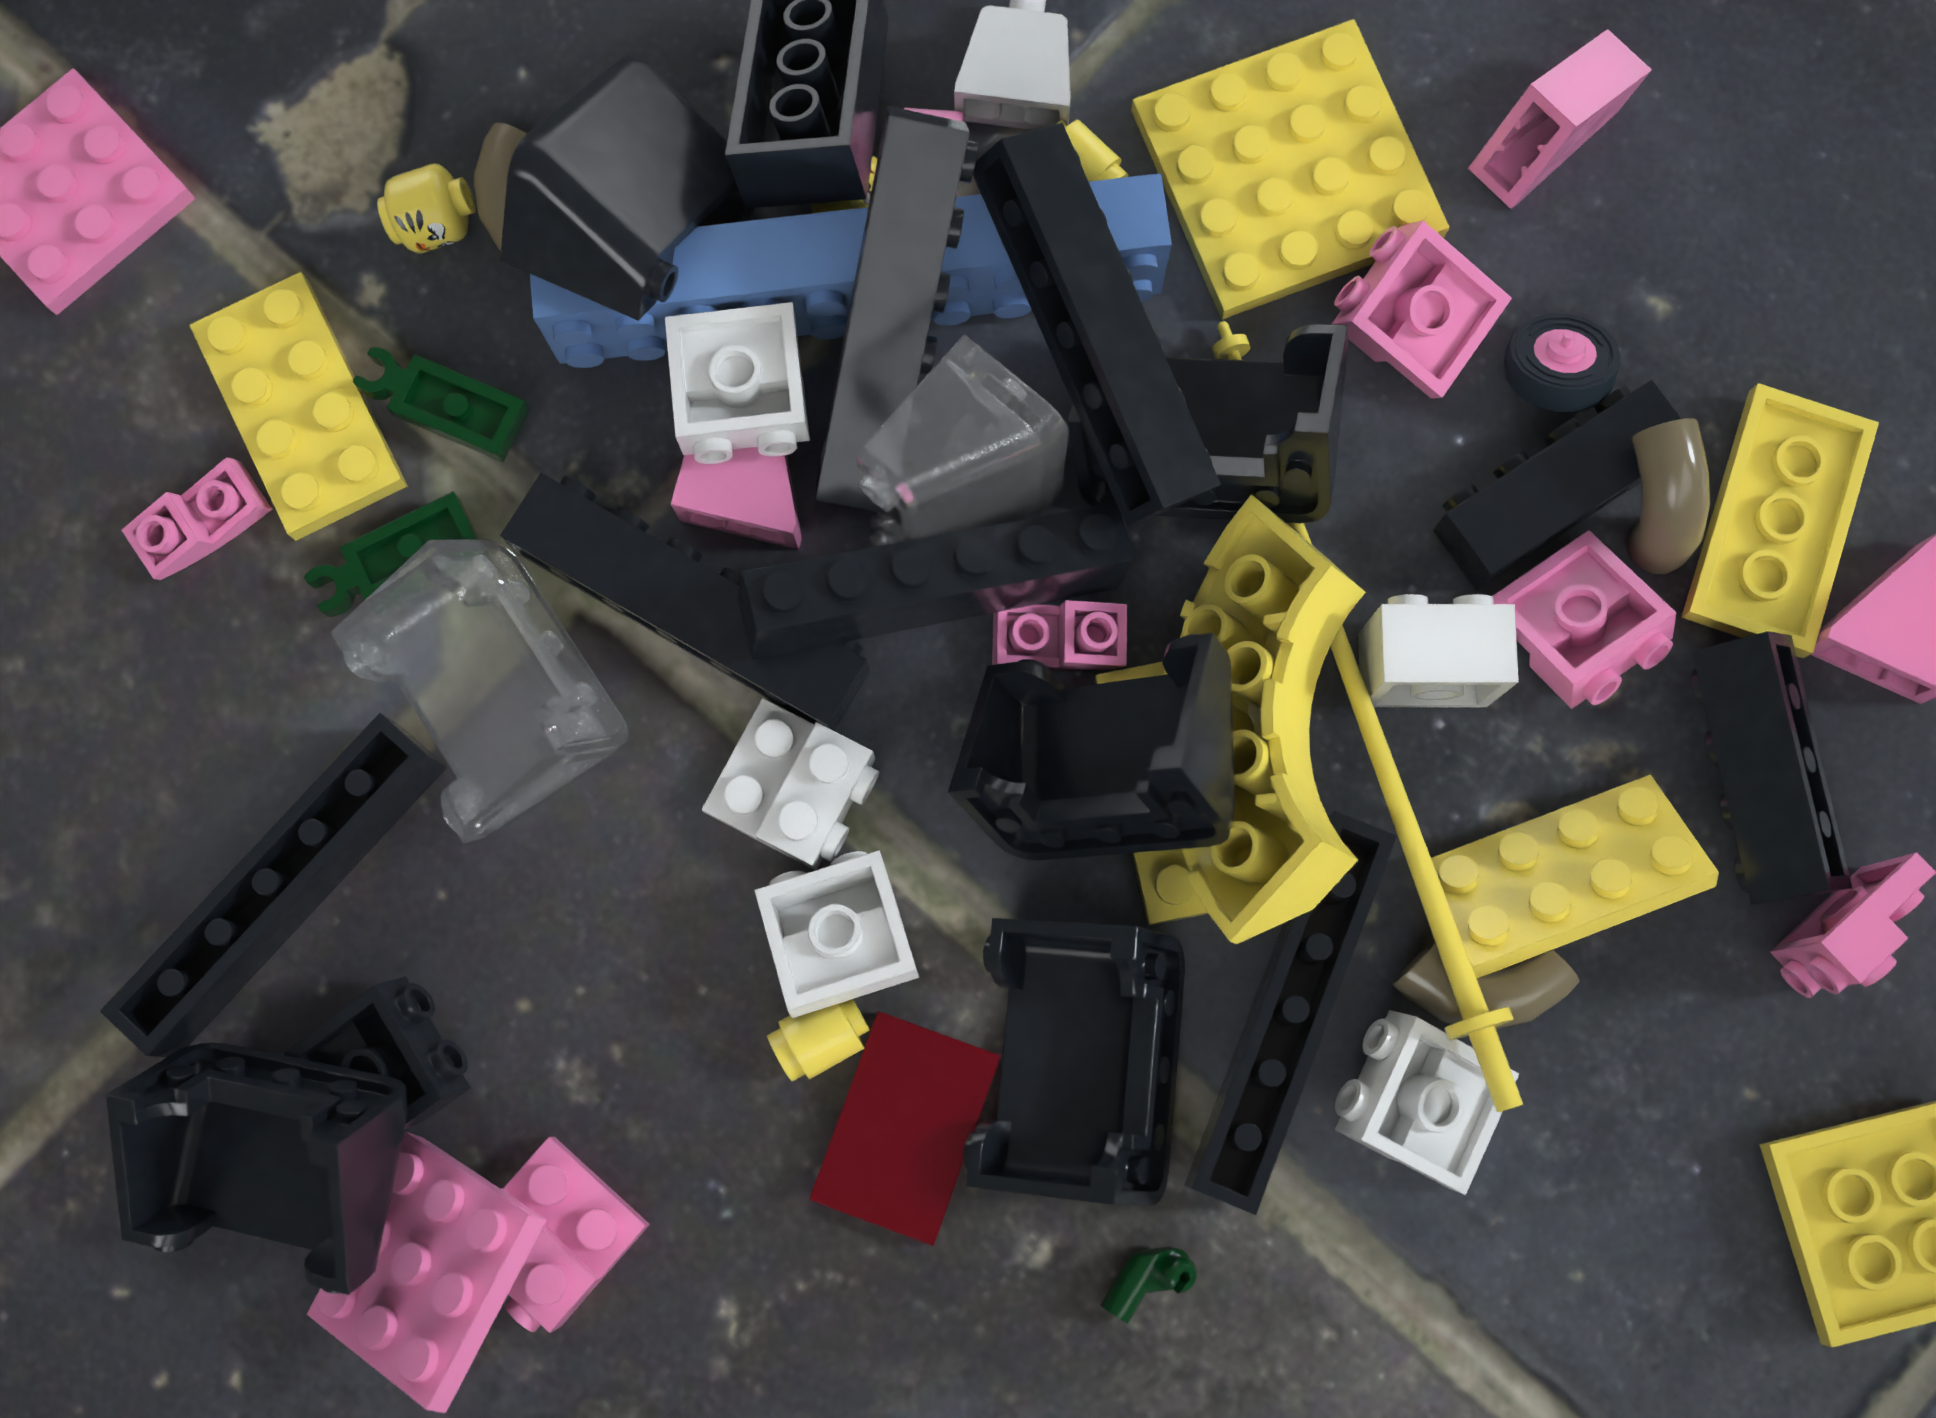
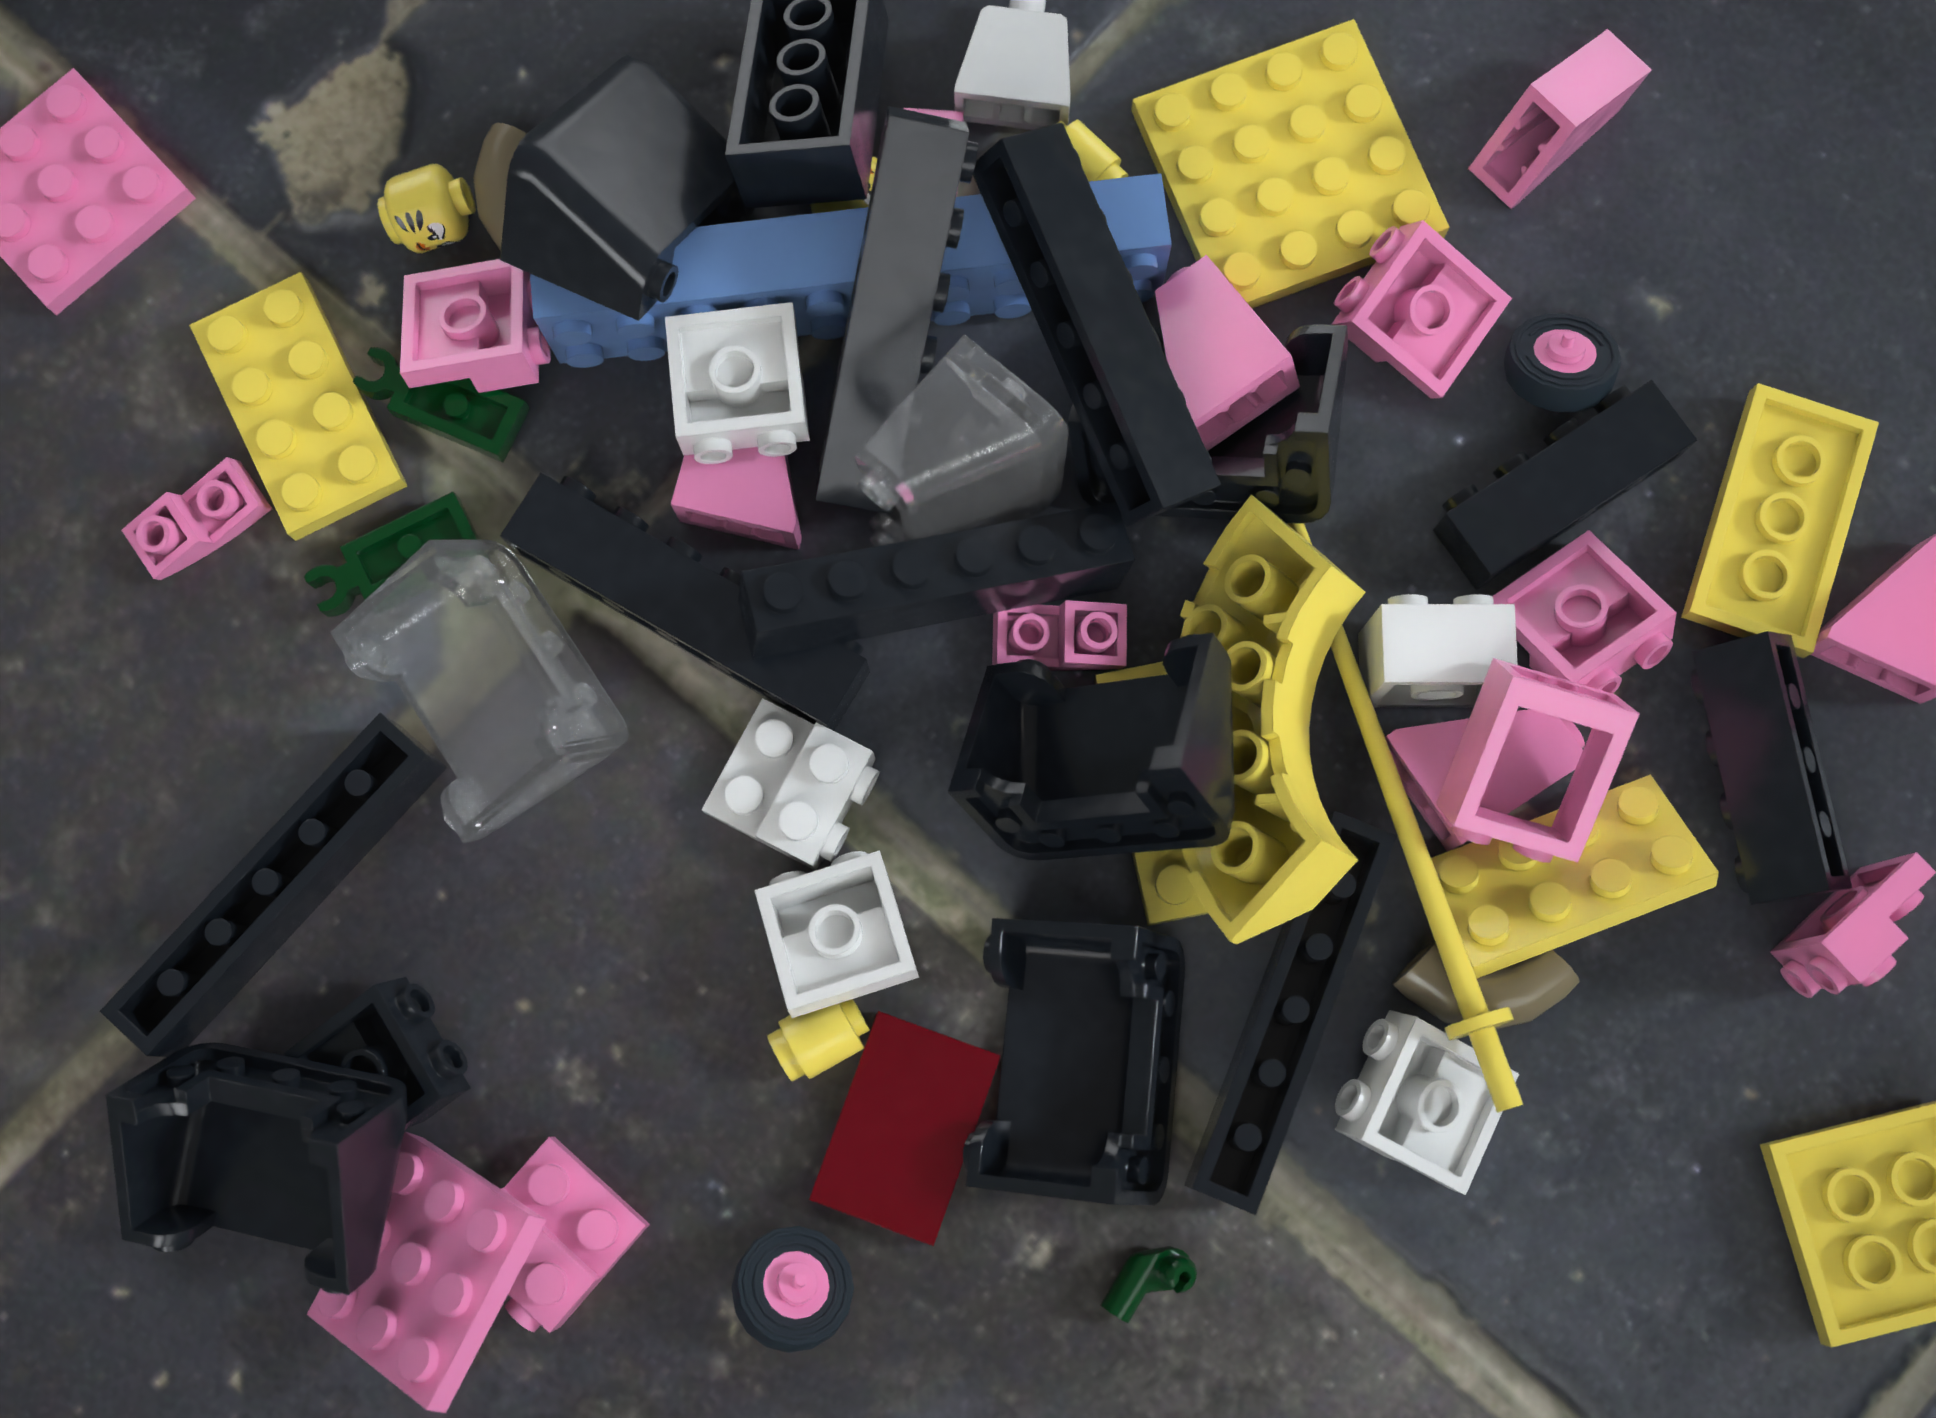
dark tan cylinder [1627,418,1710,574] -> none
none -> bright pink plate [400,259,551,393]
none -> black wheel [731,1226,854,1353]
none -> bright pink slope [1155,255,1300,451]
none -> bright pink slope [1385,709,1585,852]
none -> bright pink window [1436,658,1640,863]

